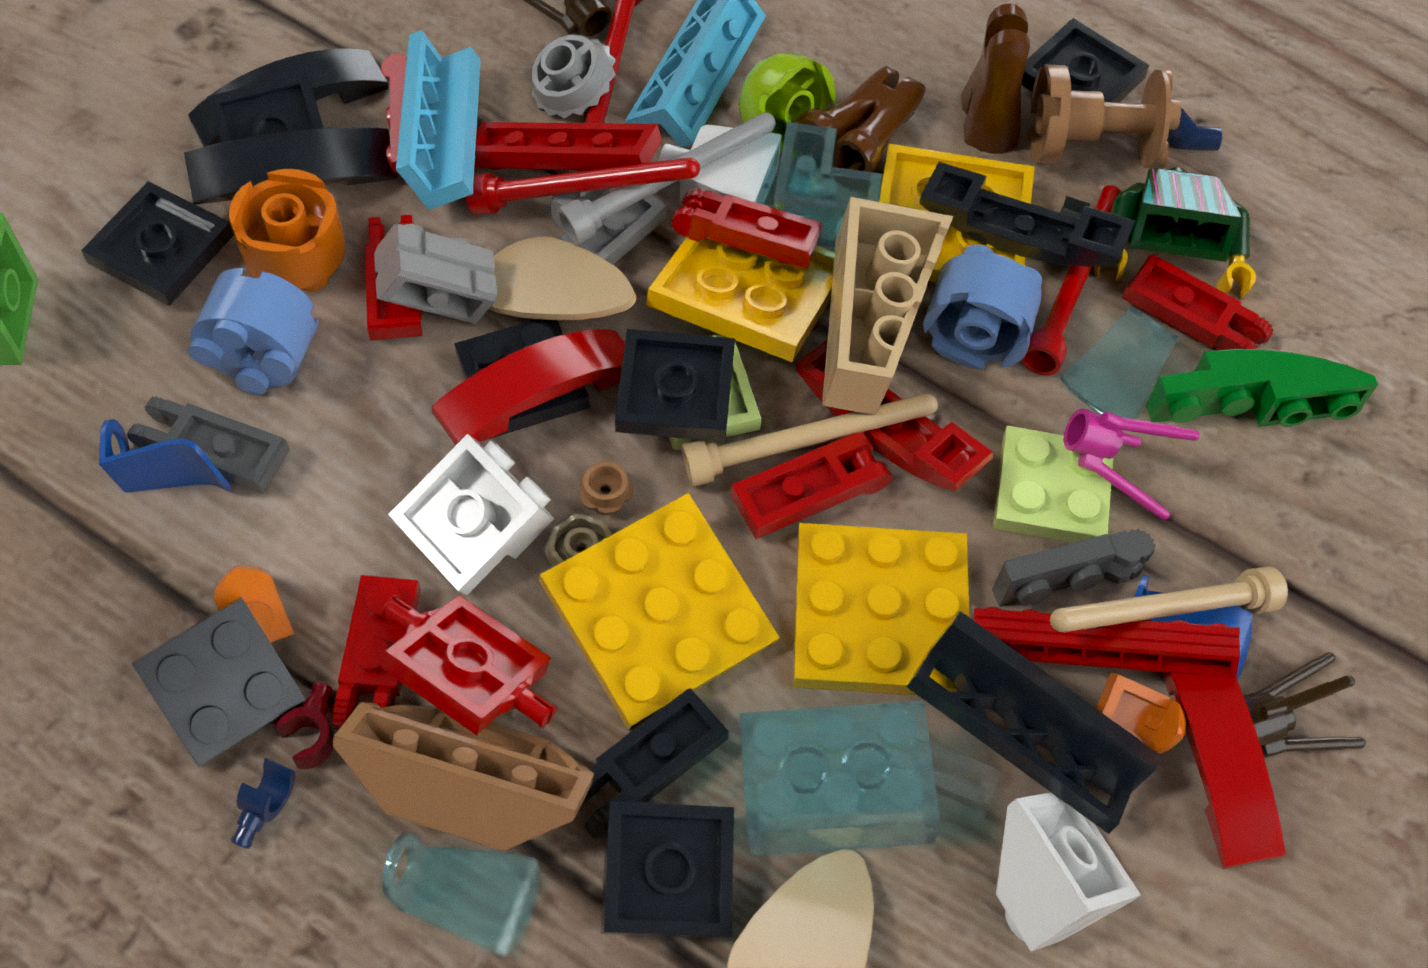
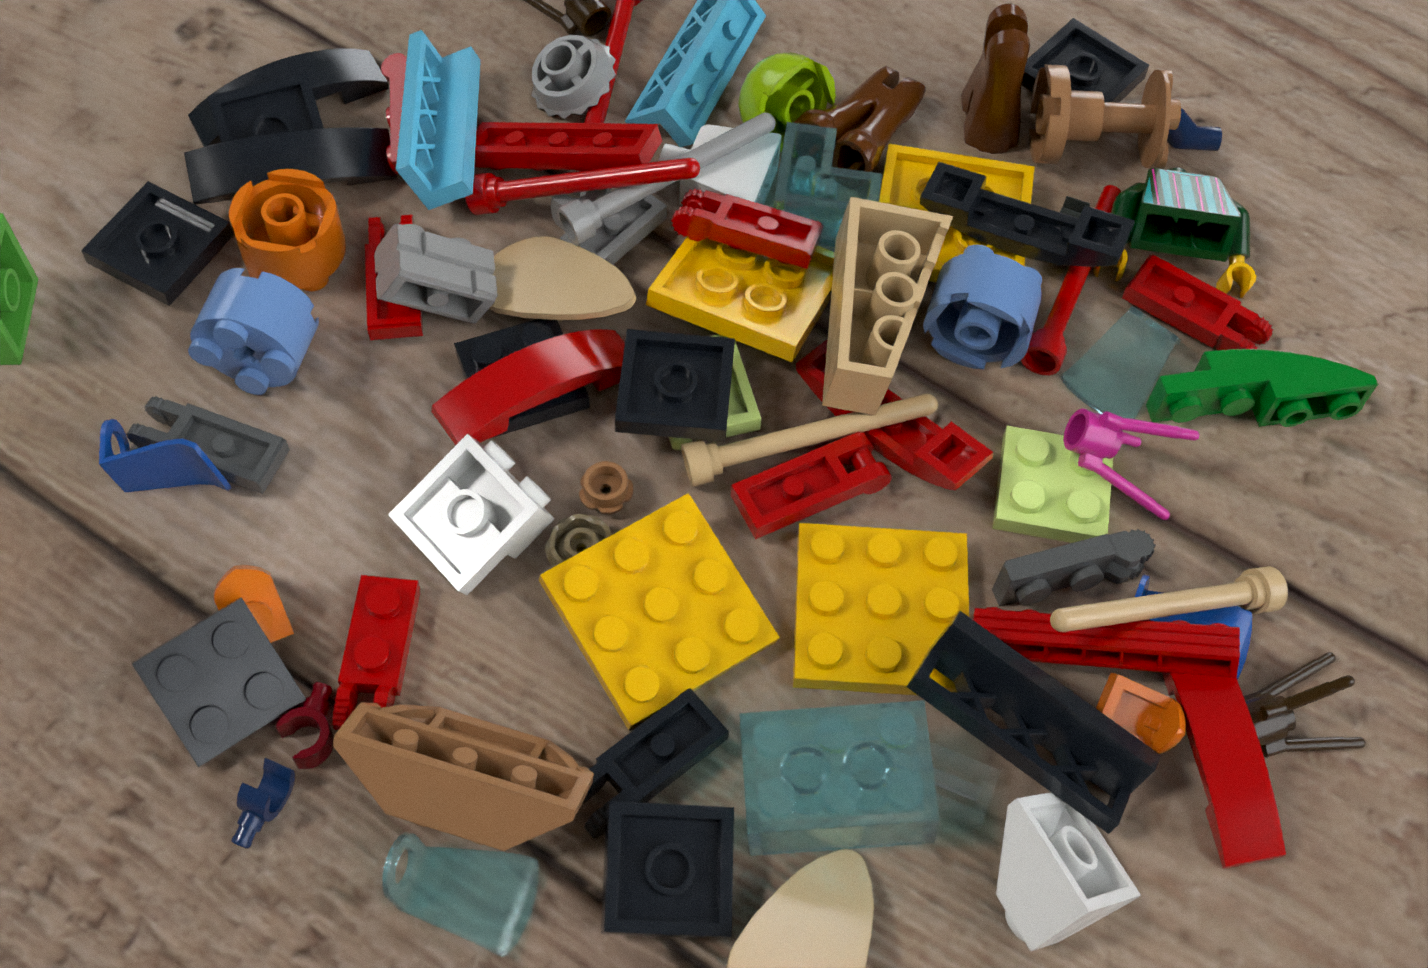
red plate [381,595,557,735] -> none

